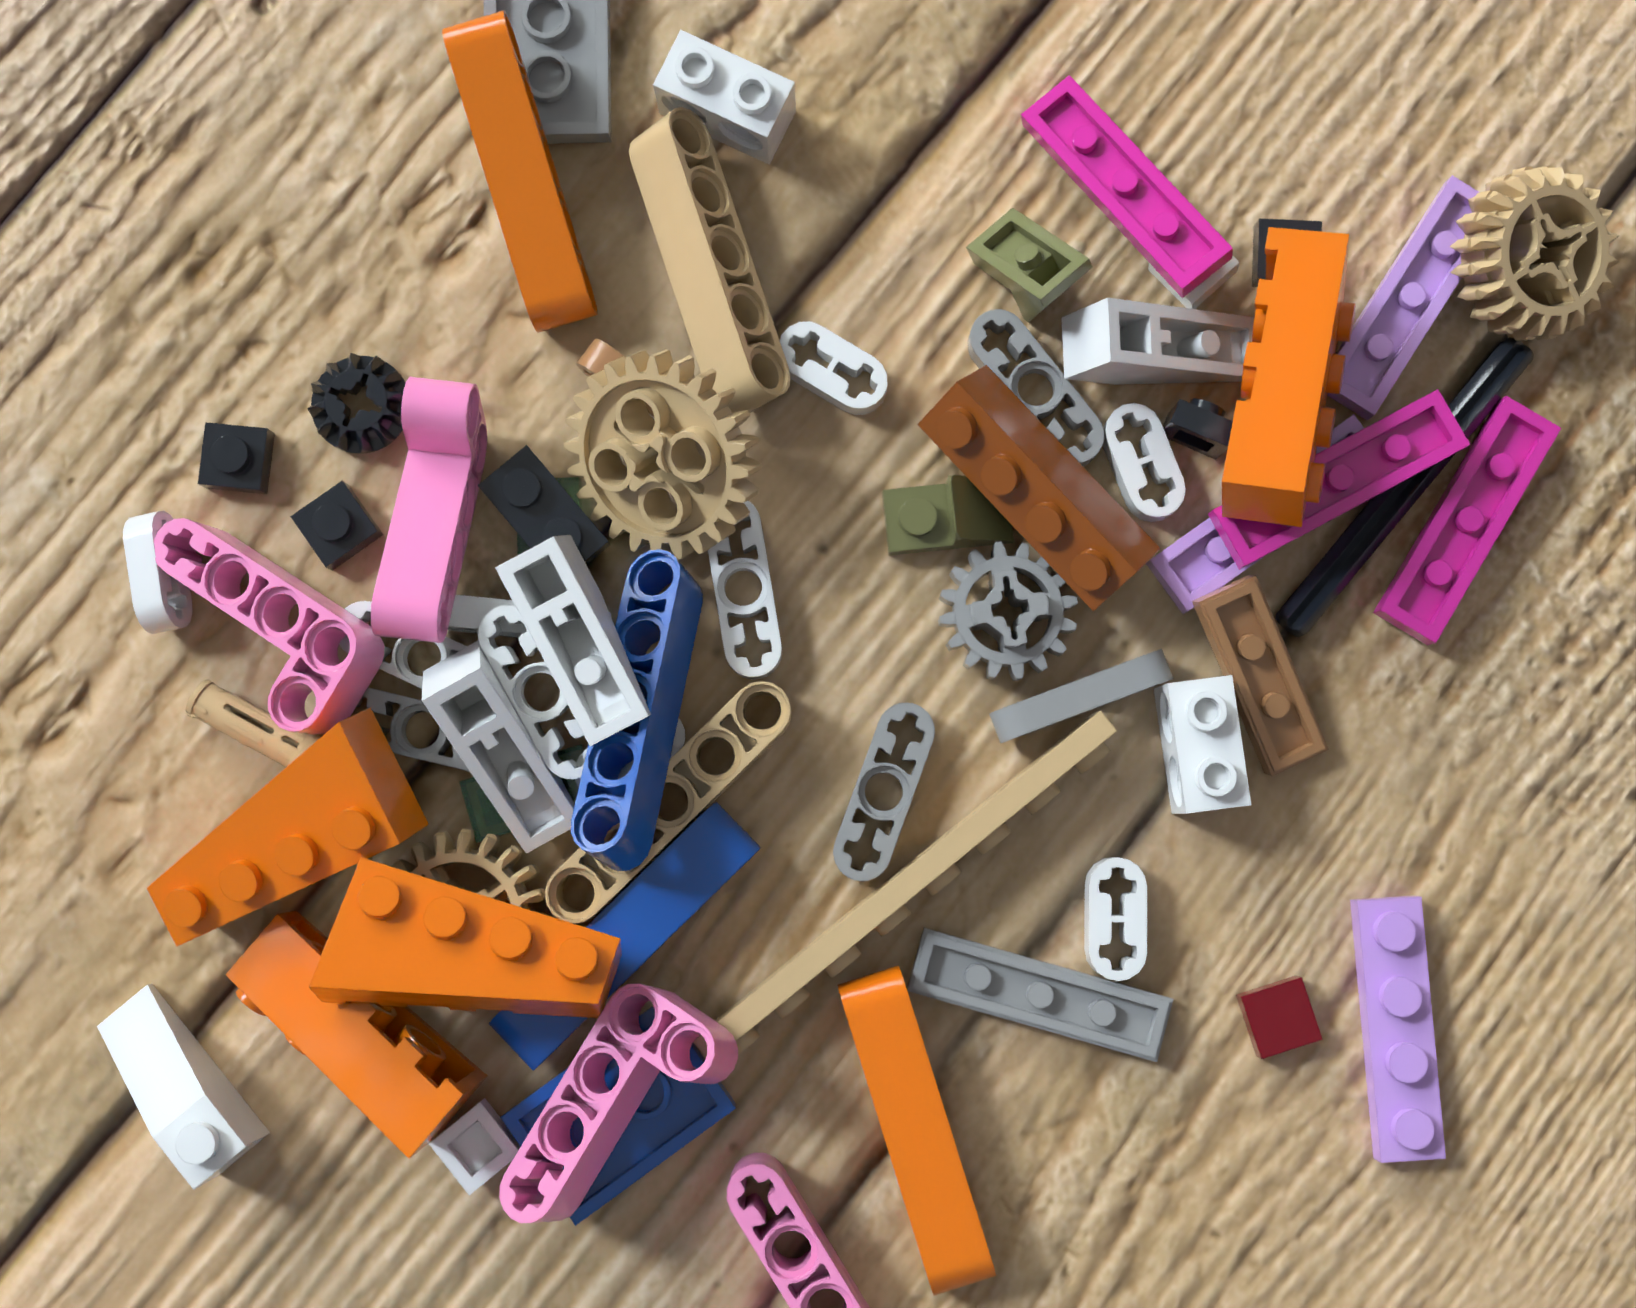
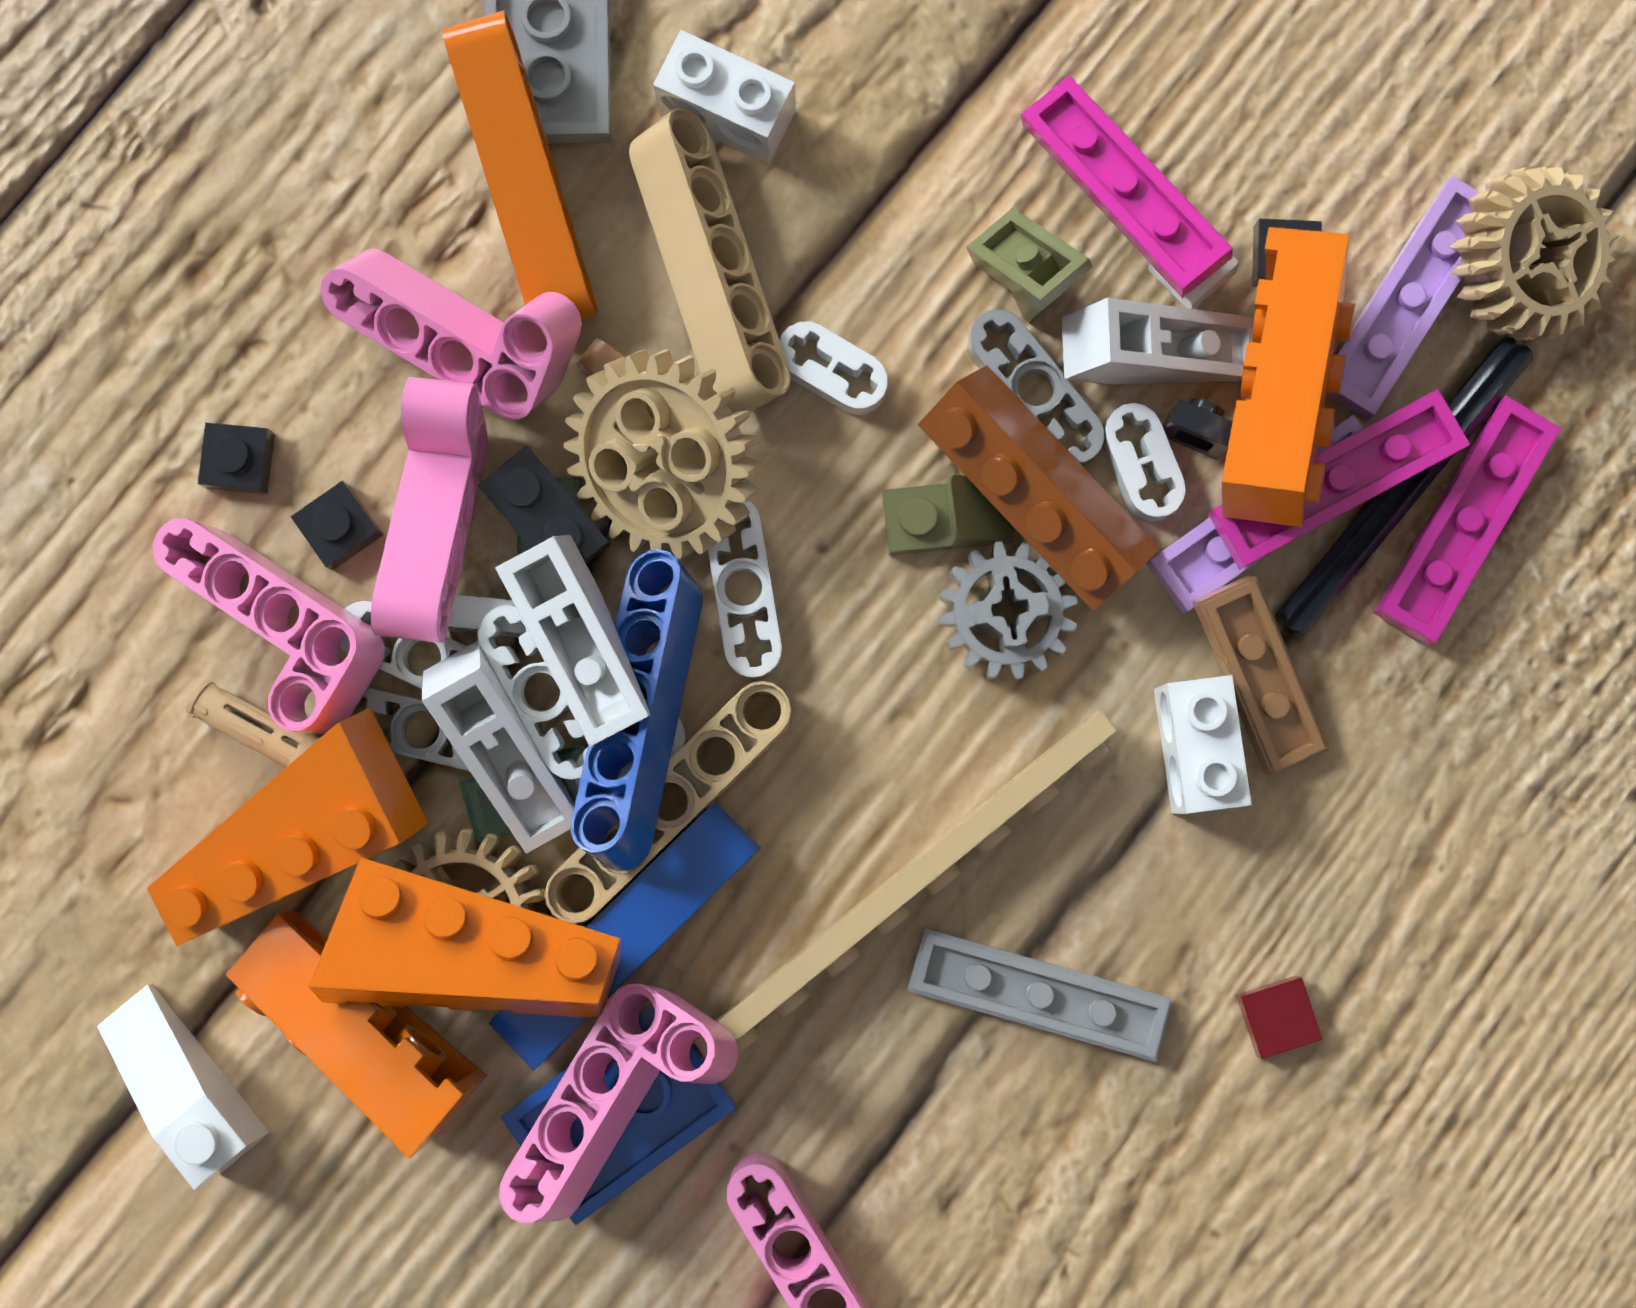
white beam [123,511,193,634] -> none
black gear [308,353,406,454] -> none
white plate [429,1098,520,1196] -> none
light grey beam [833,703,935,881] -> none
orange beam [837,965,997,1296] -> none
light grey beam [989,649,1174,744] -> none
white beam [1084,857,1147,981] -> none
lavender plate [1350,896,1446,1163] -> none
none -> bright pink beam [320,249,582,420]

